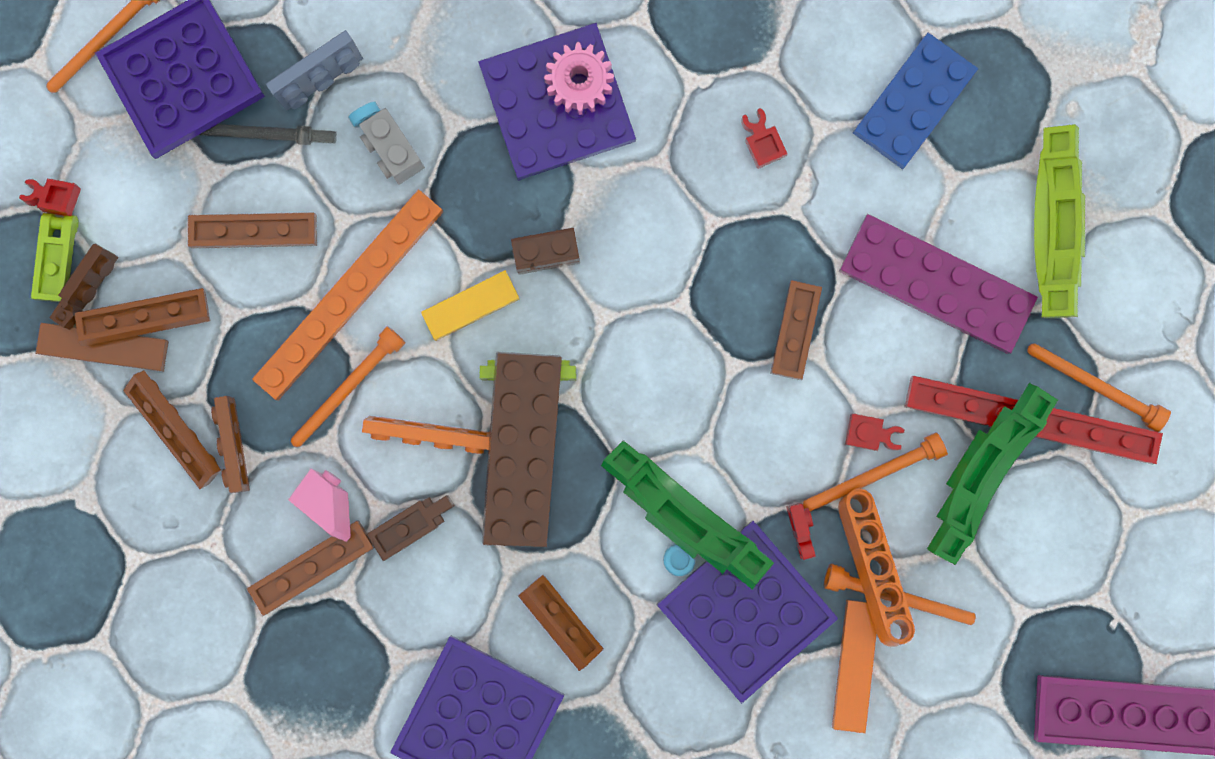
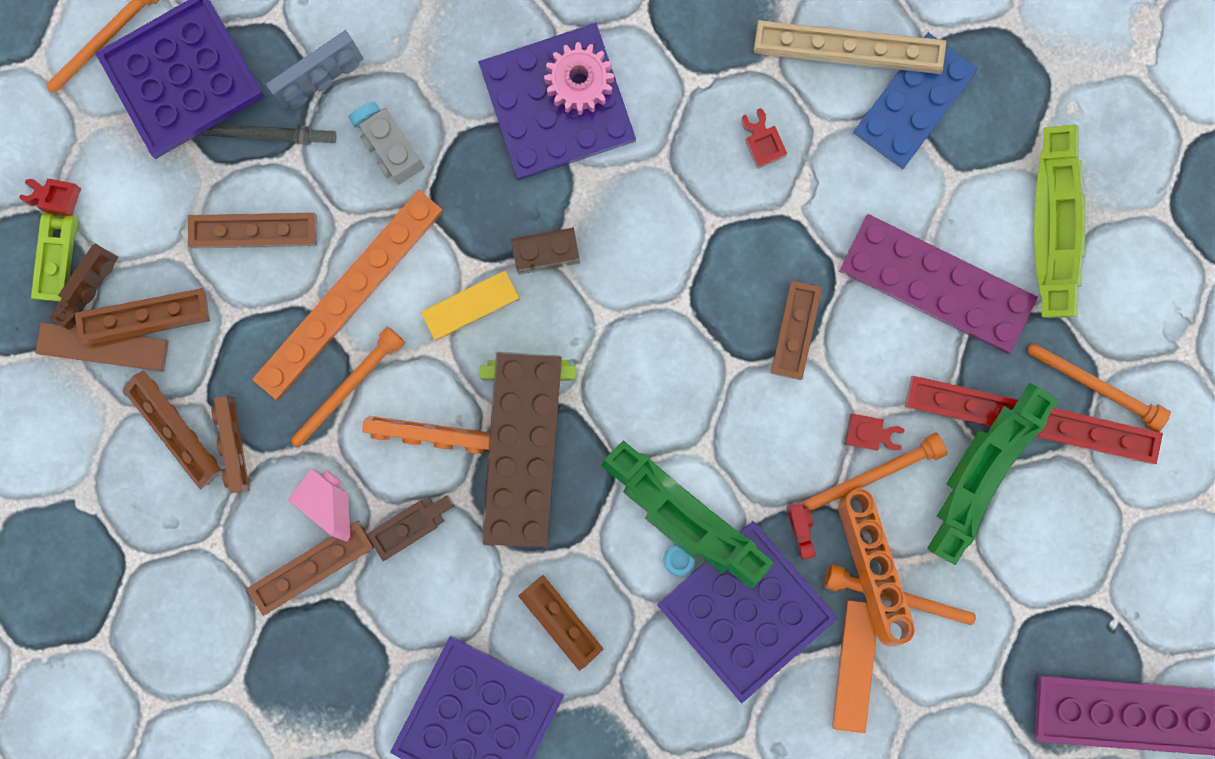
none -> tan tile [754,20,947,74]

